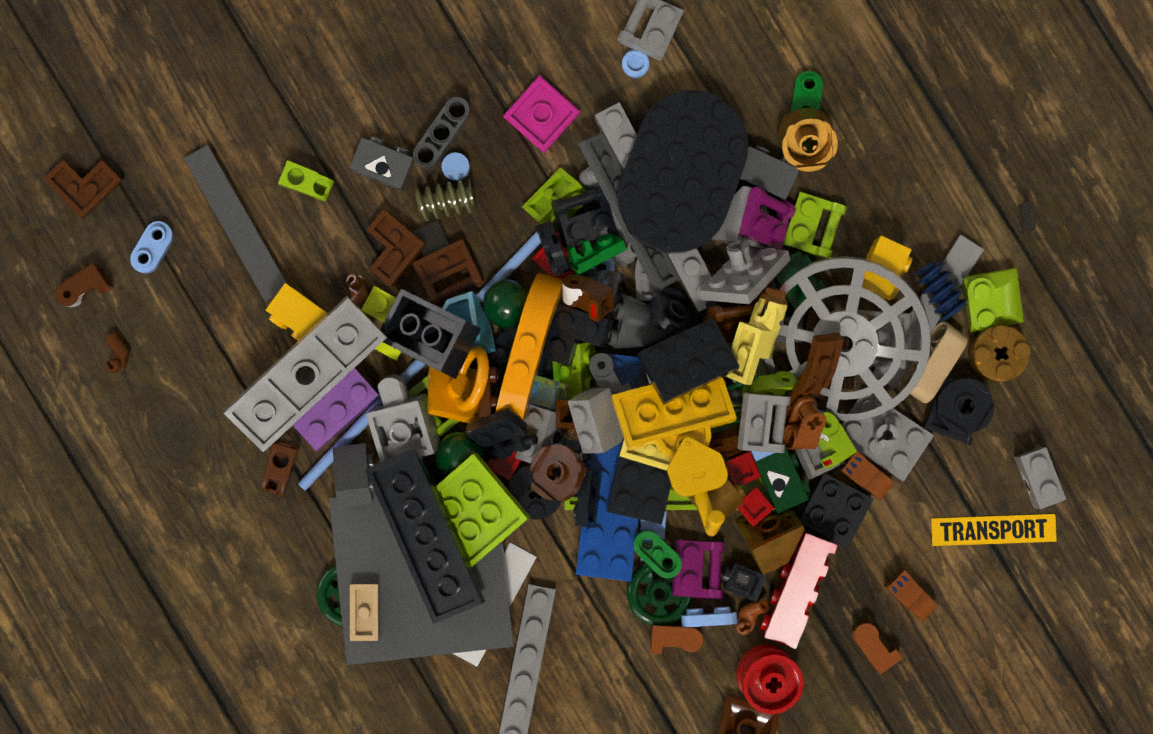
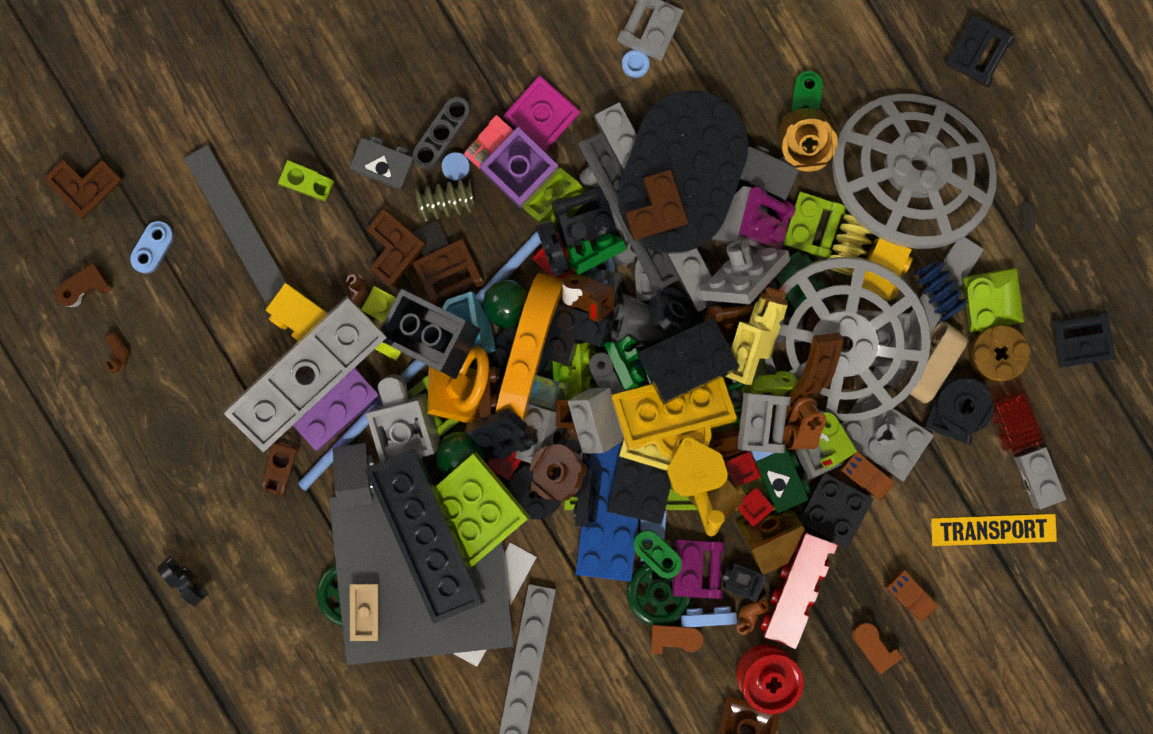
none -> black plate [158,555,209,607]
none -> coral leg [464,115,514,169]
none -> medium lavender brick [480,127,559,209]
none -> green plate [604,336,647,391]
none -> reddish brown plate [625,170,688,241]
none -> light yellow piece [829,214,873,276]
none -> light grey dish [832,94,997,249]
none -> black plate [945,15,1015,88]
none -> clear red brick [991,390,1044,454]
none -> black plate [1050,310,1116,368]

